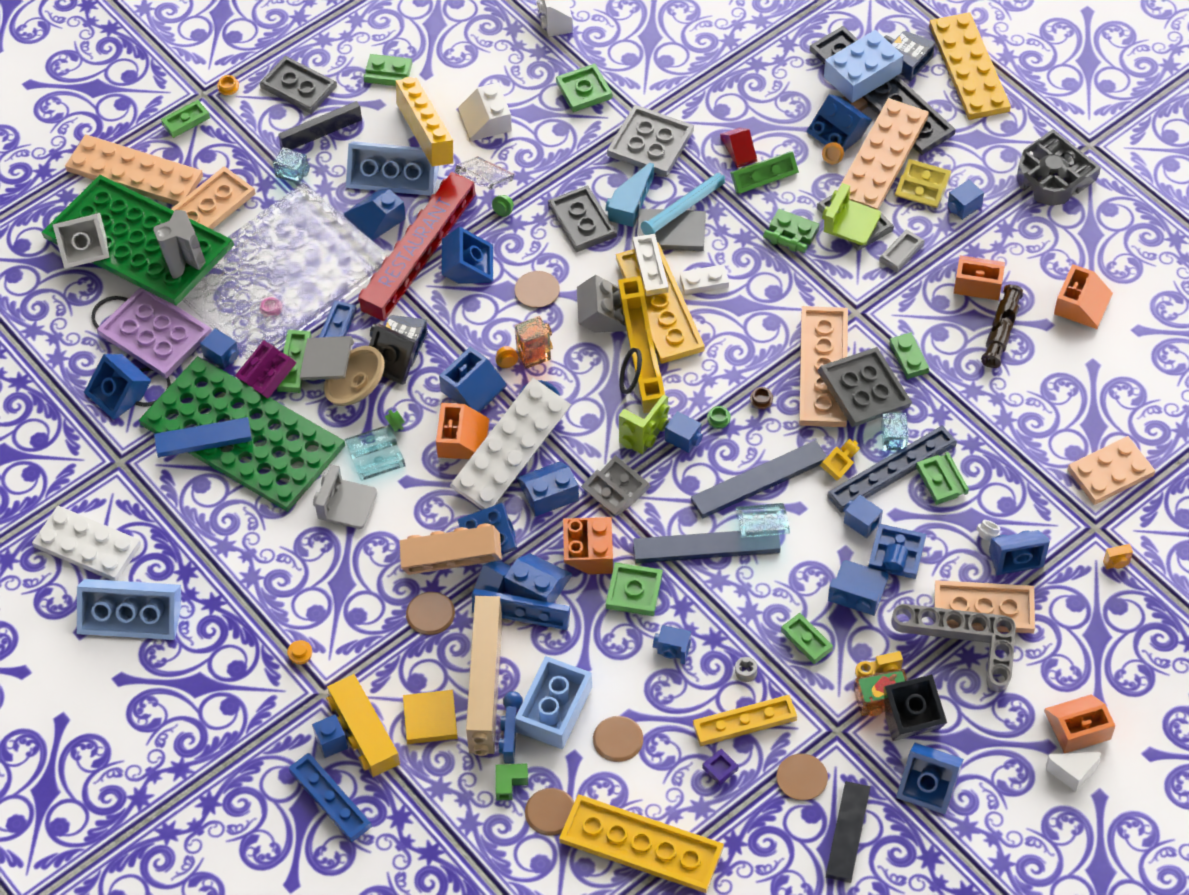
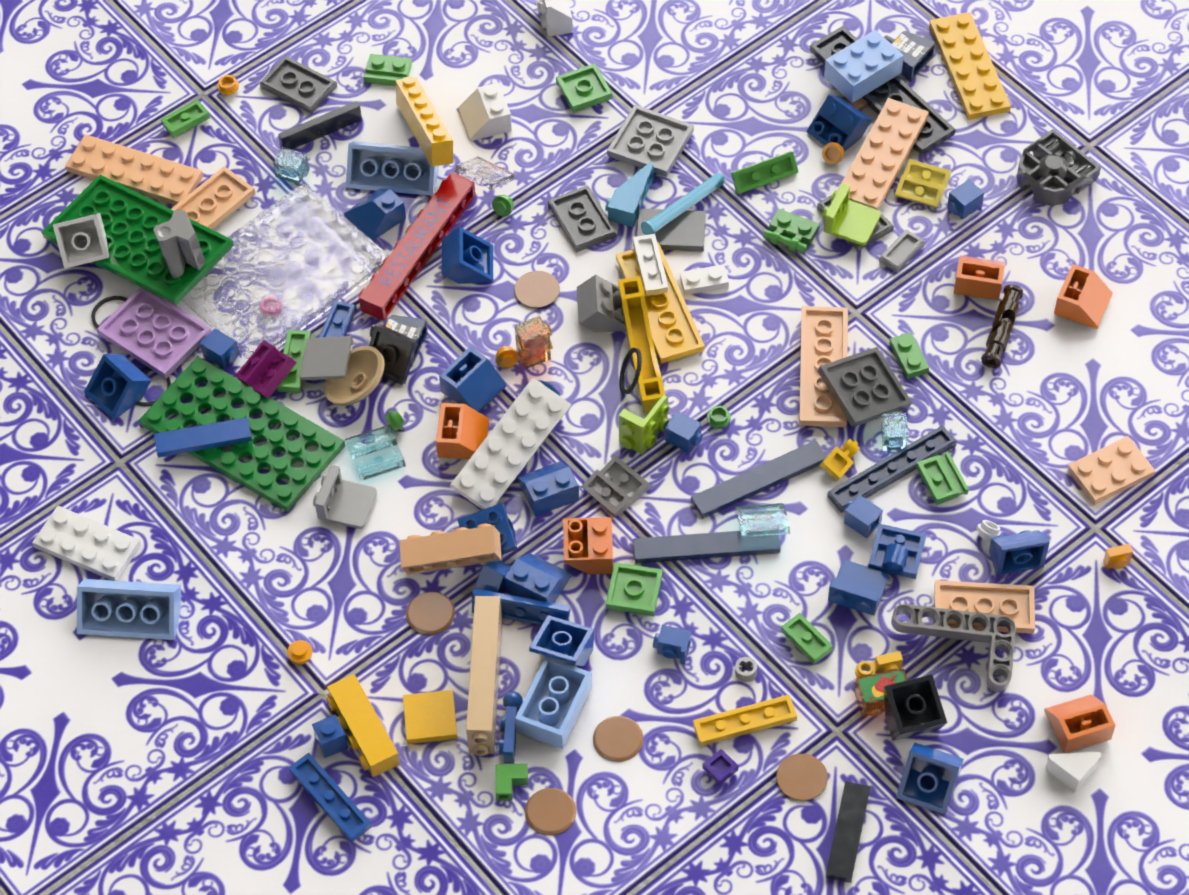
yellow plate [559,794,724,893] -> none
red slope [720,128,757,168] -> none
reddish brown plate [750,387,773,409] -> none
none -> blue slope [529,615,594,666]

